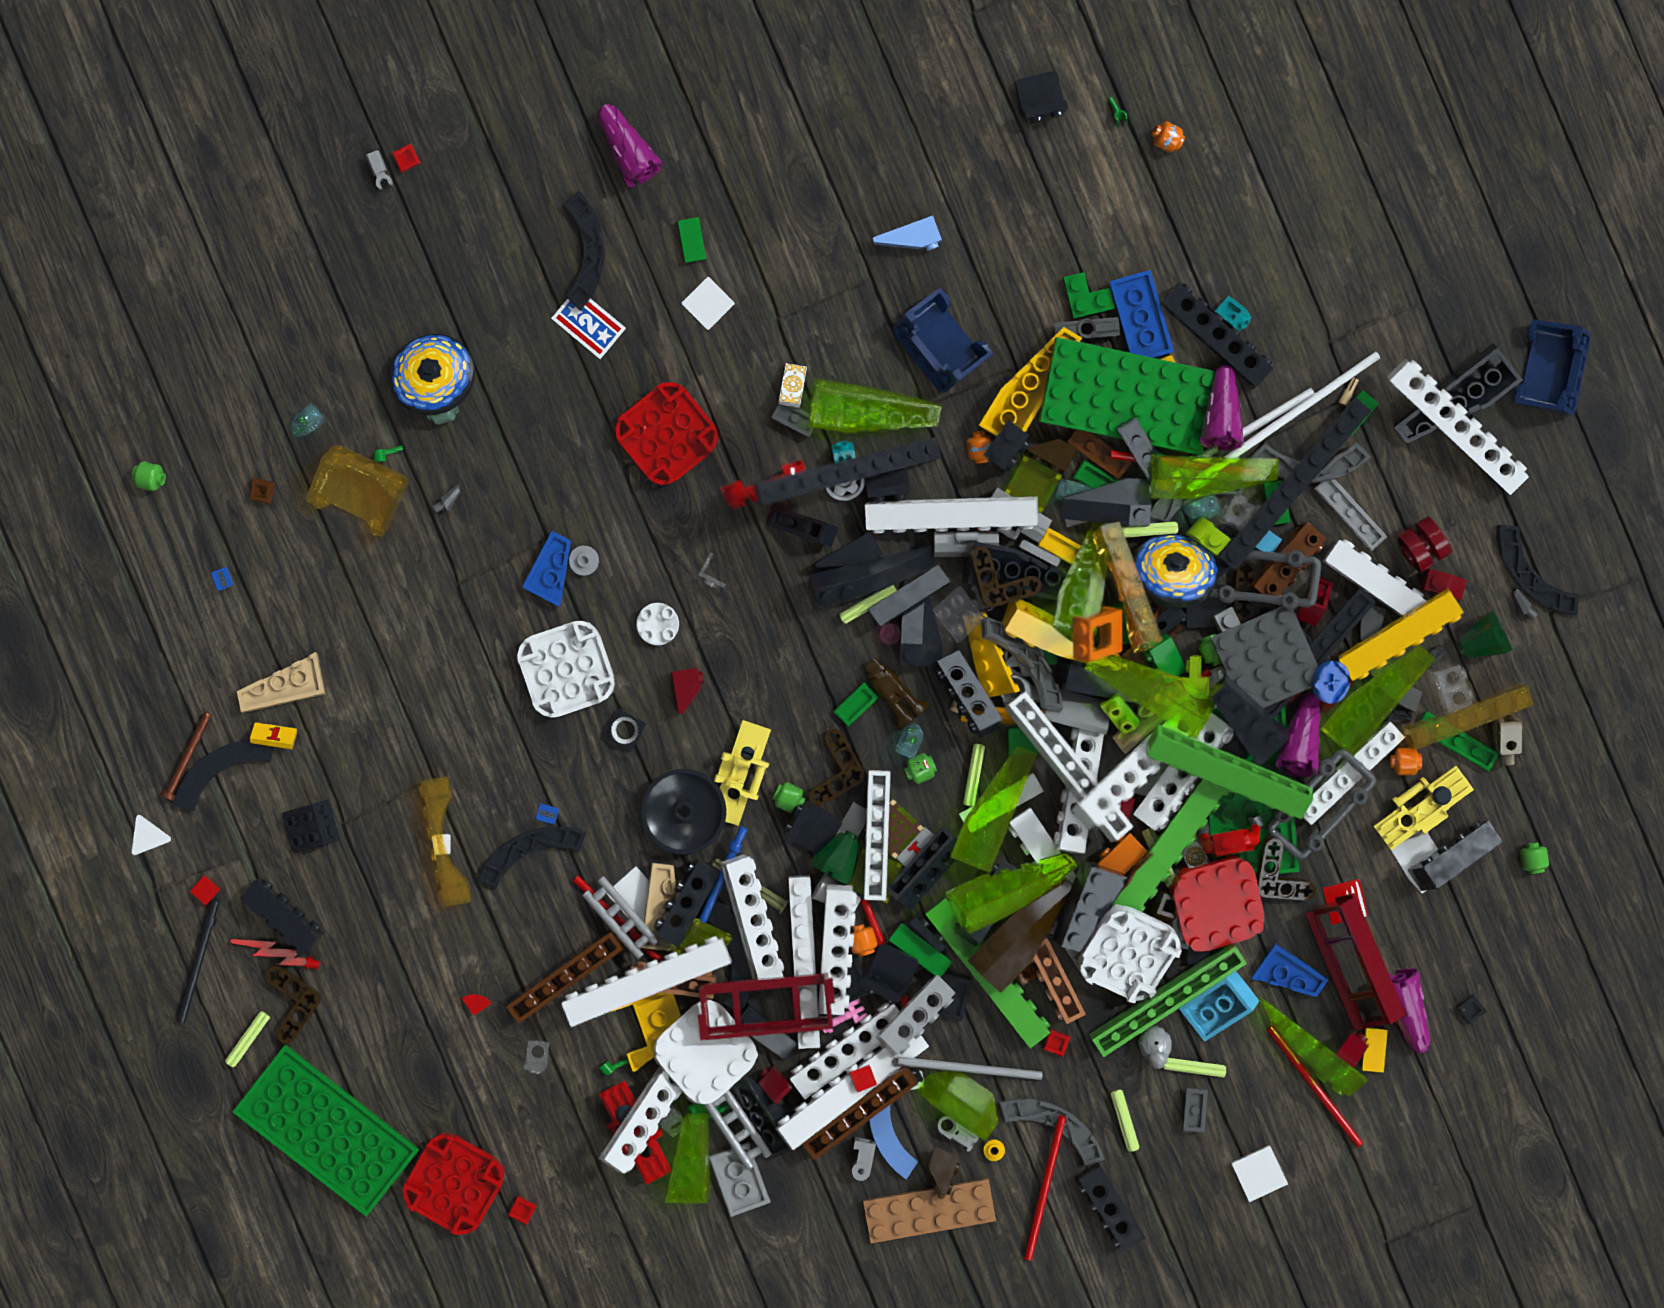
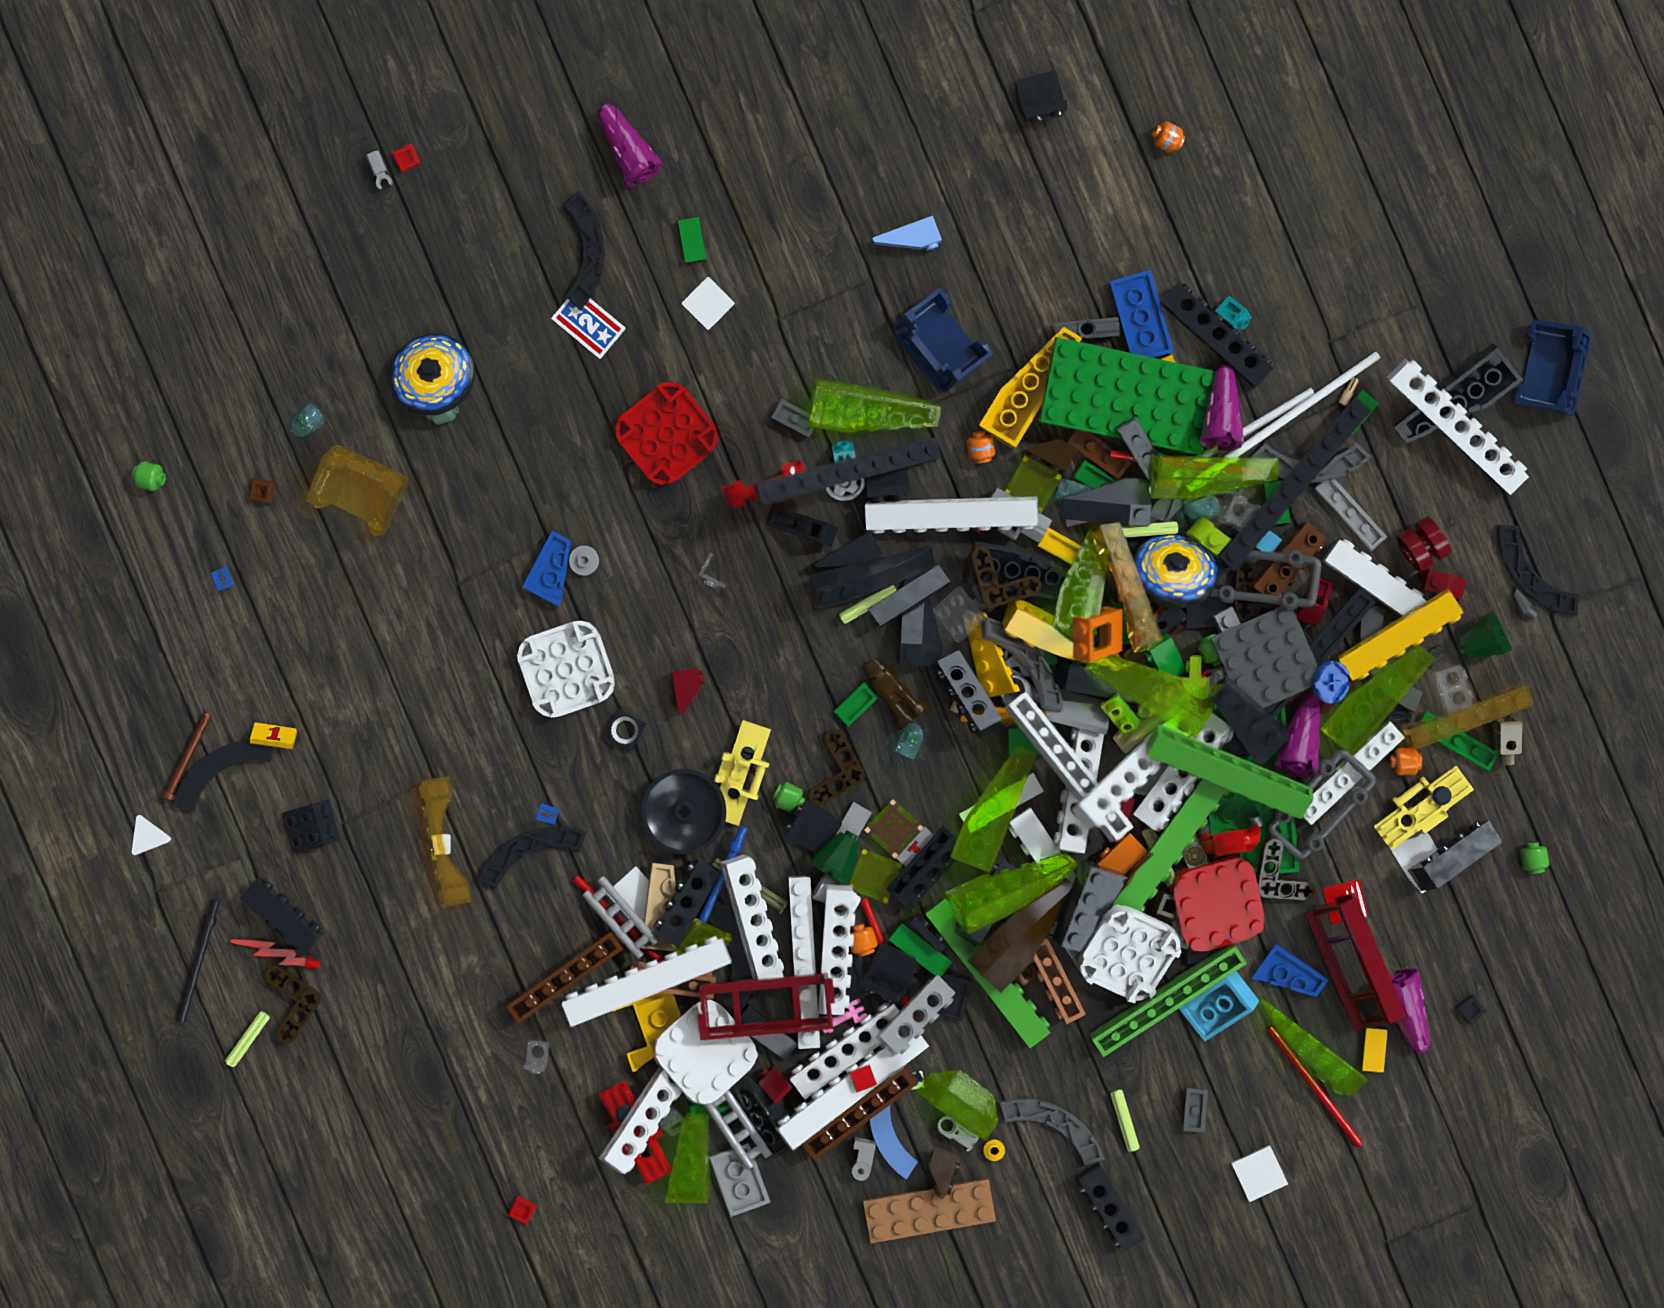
red tile [190,875,221,905] -> none
green plate [233,1044,420,1217] -> none
tan wing [237,652,325,713] -> none
green hand [374,445,403,462] -> none
red plate [403,1132,505,1235] -> none
dark grey bar [433,484,461,513] -> none
red tile [462,994,492,1015] -> none
green hand [600,1058,630,1075] -> none
white dish [636,603,679,645] -> none
tile [779,363,807,408] -> none
white brick [864,770,890,900] -> none
clear pink tile [879,624,901,645] -> none
light grey piece [896,1057,1042,1080] -> none
bright green head [904,753,937,784] -> none
light grey piece [934,531,999,557] -> none
yellowish green axle [963,744,985,806] -> none
black bracket [983,420,1030,473] -> none
light grey tile [1018,540,1060,567] -> none
red piece [1024,1115,1066,1261] -> none
red tile [1043,1029,1070,1057] -> none
green plate [1063,272,1115,319] -> none
green hand [1108,97,1128,127] -> none
light grey piece [1138,1026,1172,1069] -> none
yellowish green axle [1163,1058,1226,1077] -> none
dark red slope [1336,1031,1369,1068] -> none

